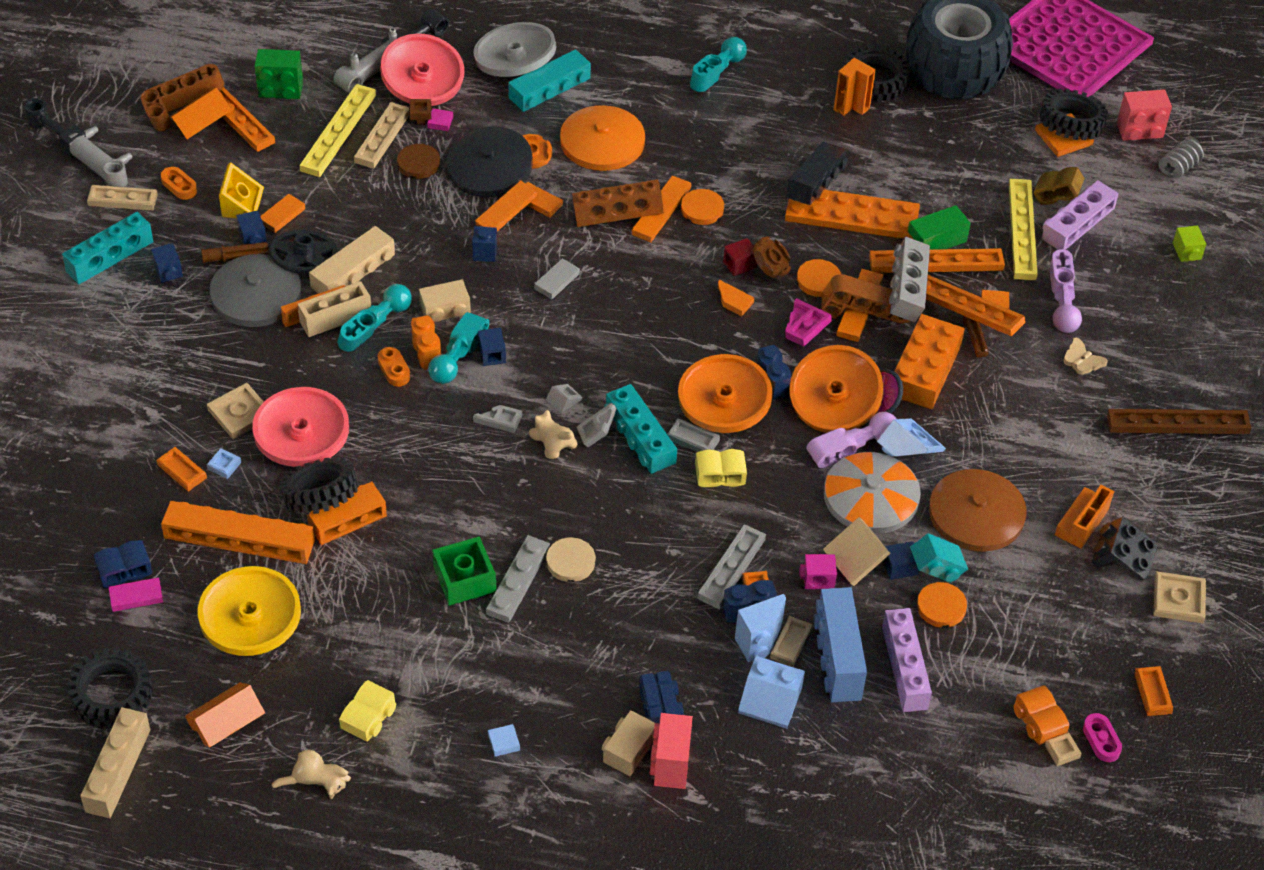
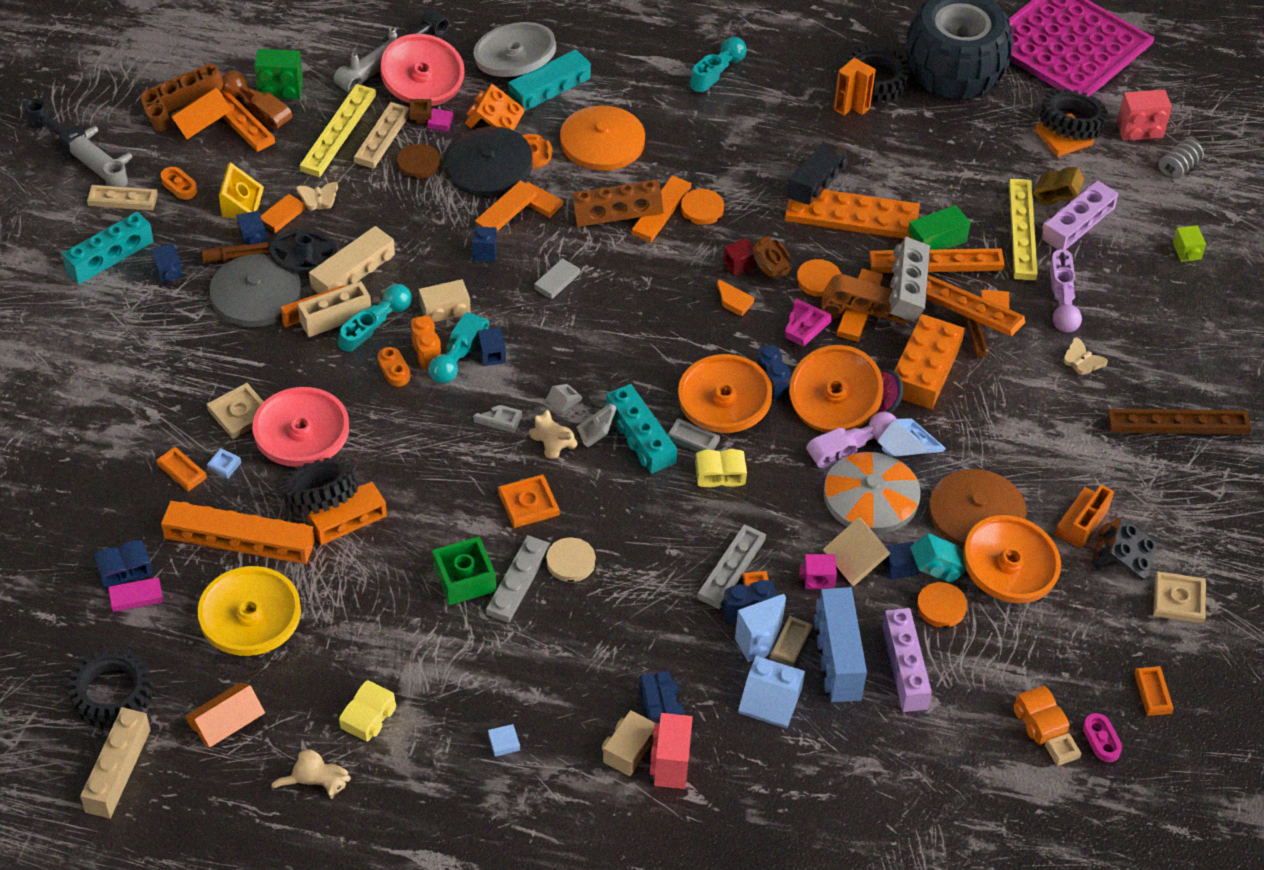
none -> dark orange beam [222,70,292,130]
none -> tan animal [297,182,338,210]
none -> orange bracket [465,84,524,130]
none -> orange tile [498,474,560,528]
none -> orange dish [963,515,1061,603]

